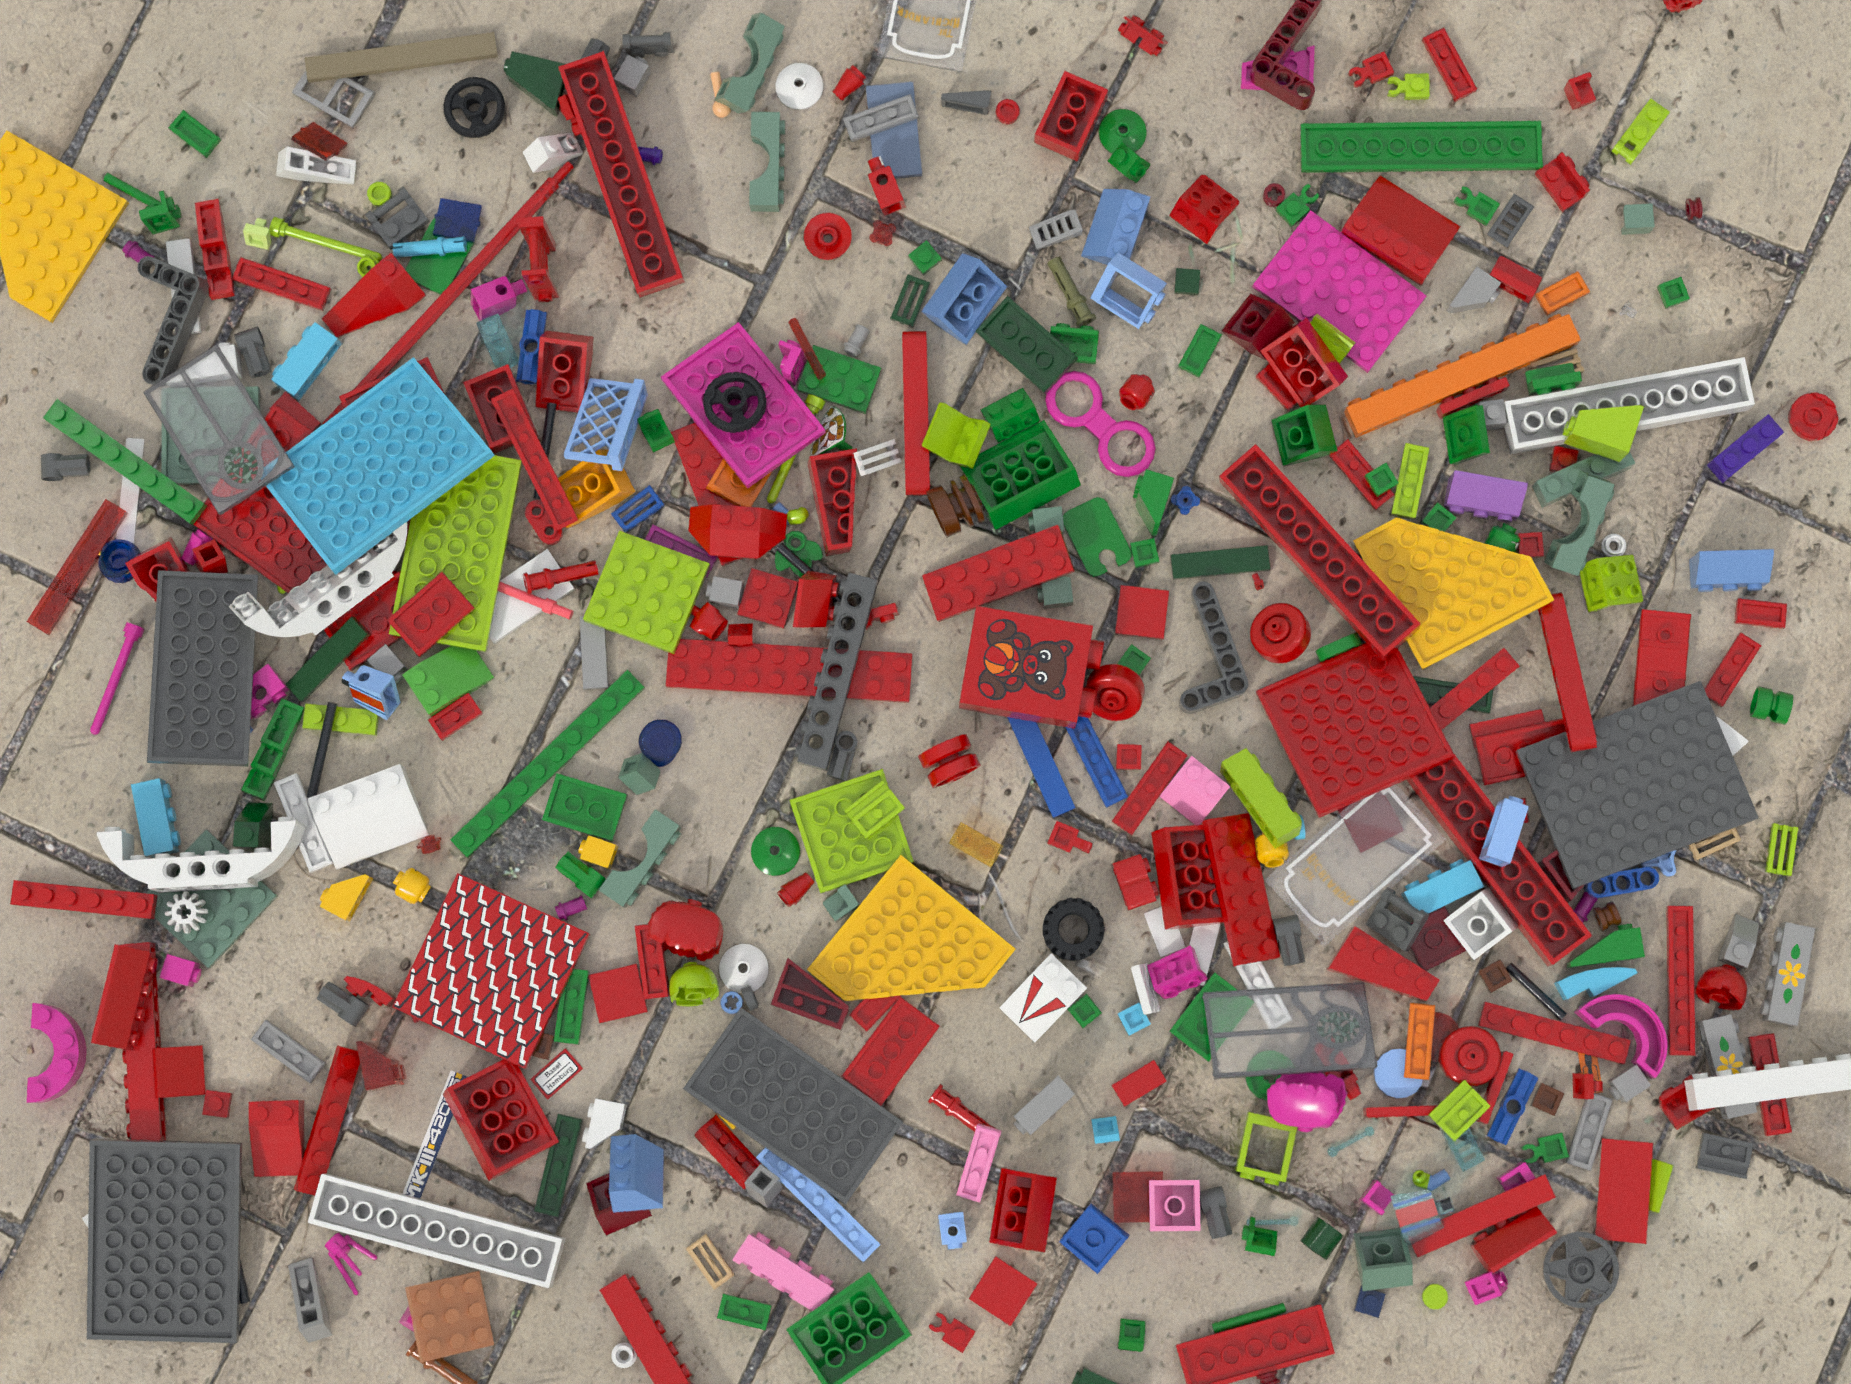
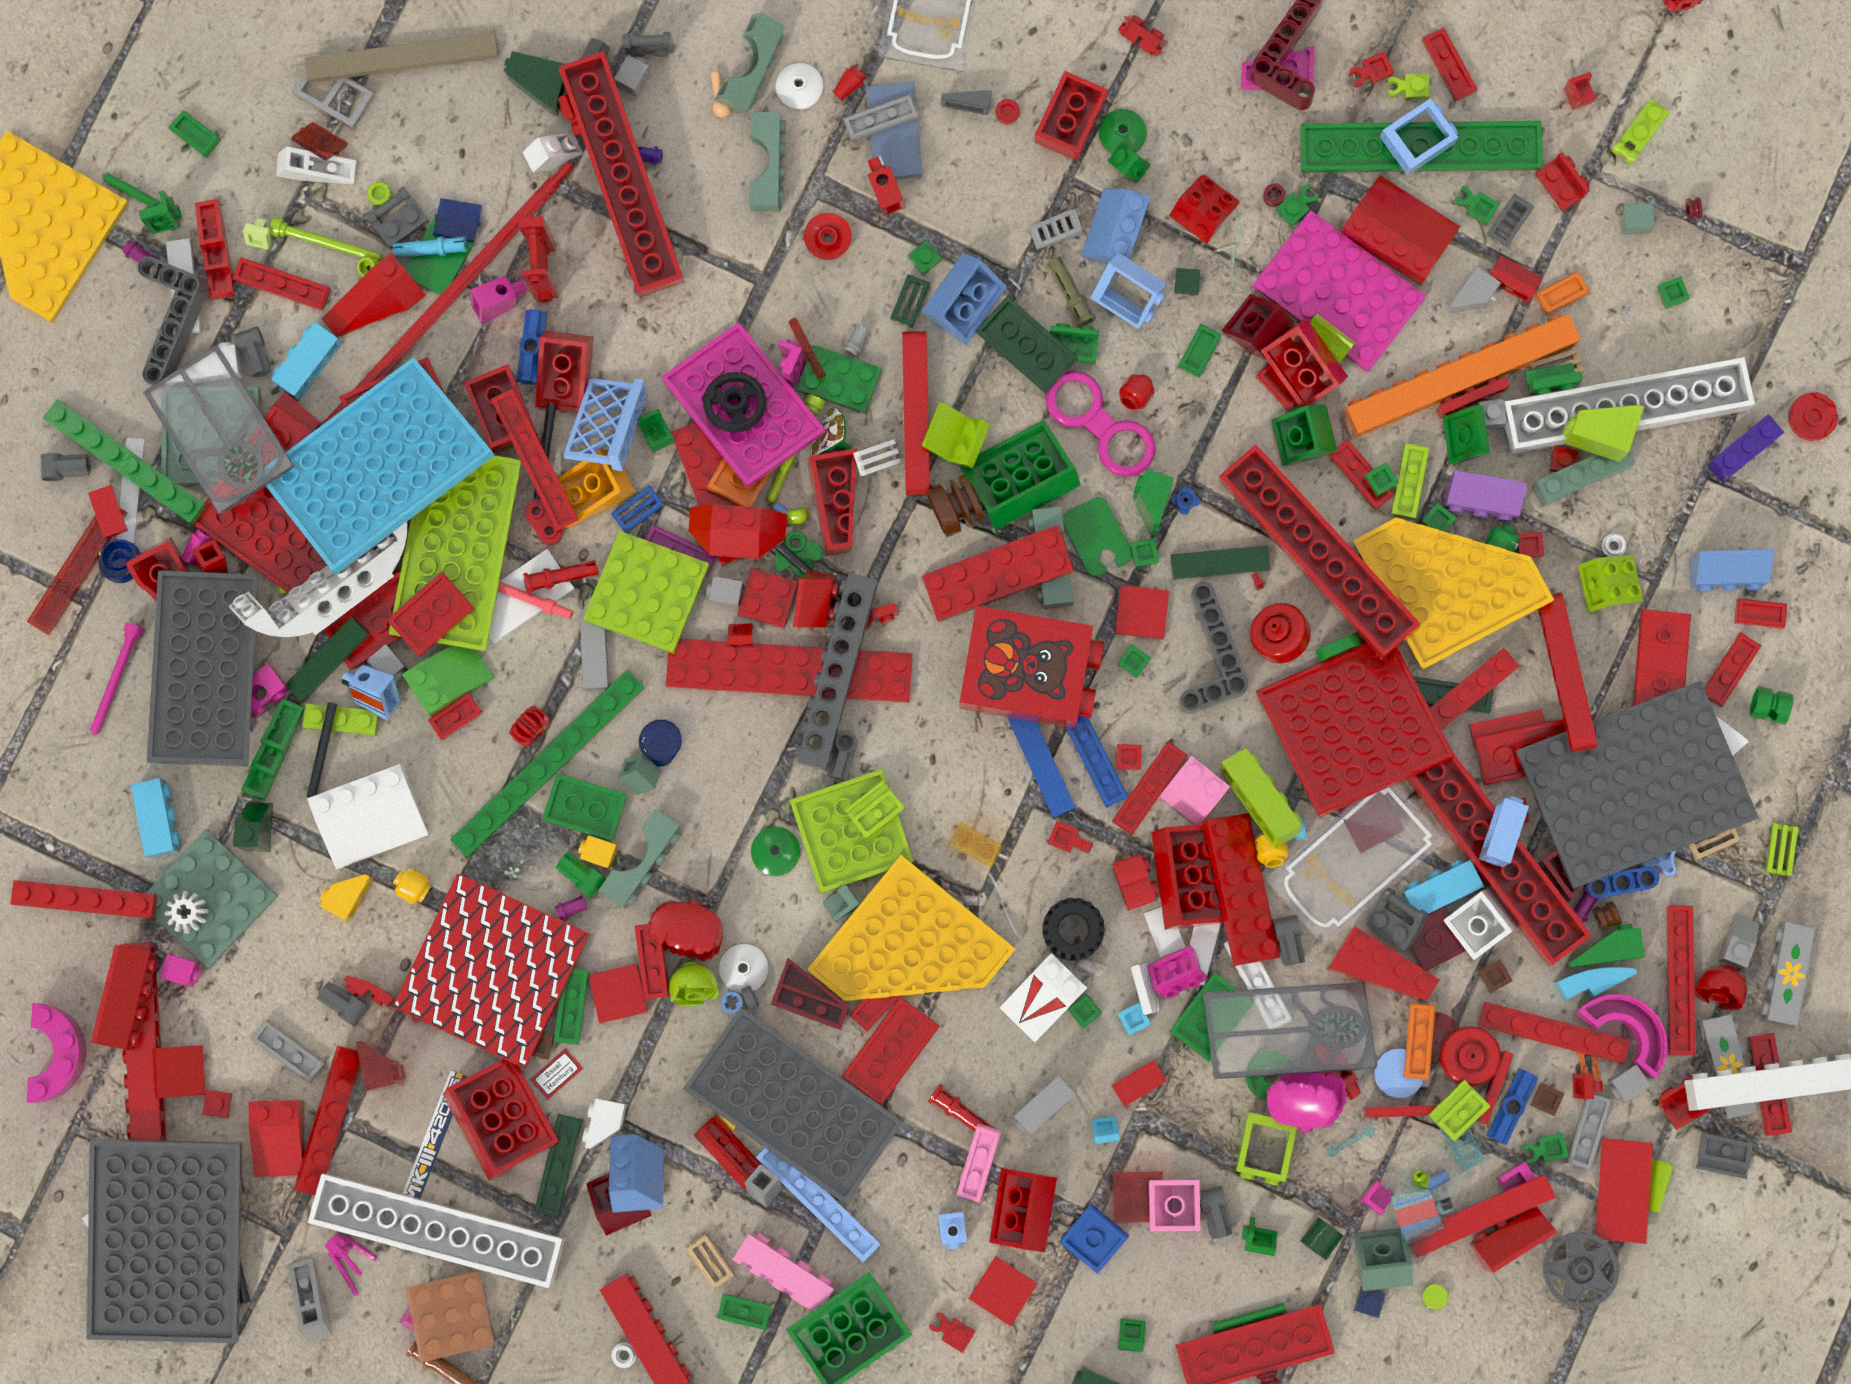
white slope [97,817,305,893] -> none
white tile [274,773,334,873] -> none
clear red plate [416,835,442,854] -> none
black wheel [443,77,506,138] -> none
clear light blue slope [476,314,519,369] -> none
red piece [689,602,728,640] -> none
red cone [777,872,814,907] -> none
clear red plate [869,220,896,246] -> none
red wheel [918,734,981,788] -> none
green bracket [980,388,1040,442] -> none
red wheel [1085,664,1145,721] -> none
clear light blue hinge [1246,1216,1299,1226] -> none
dark pink bracket [1464,1270,1508,1305] -> none
black bar [1506,962,1567,1020] -> none
sand green arch [1544,471,1615,576] -> none
none -> red tile [88,485,128,539]
none -> red gear [509,705,550,748]
none -> light blue window [1380,99,1458,176]

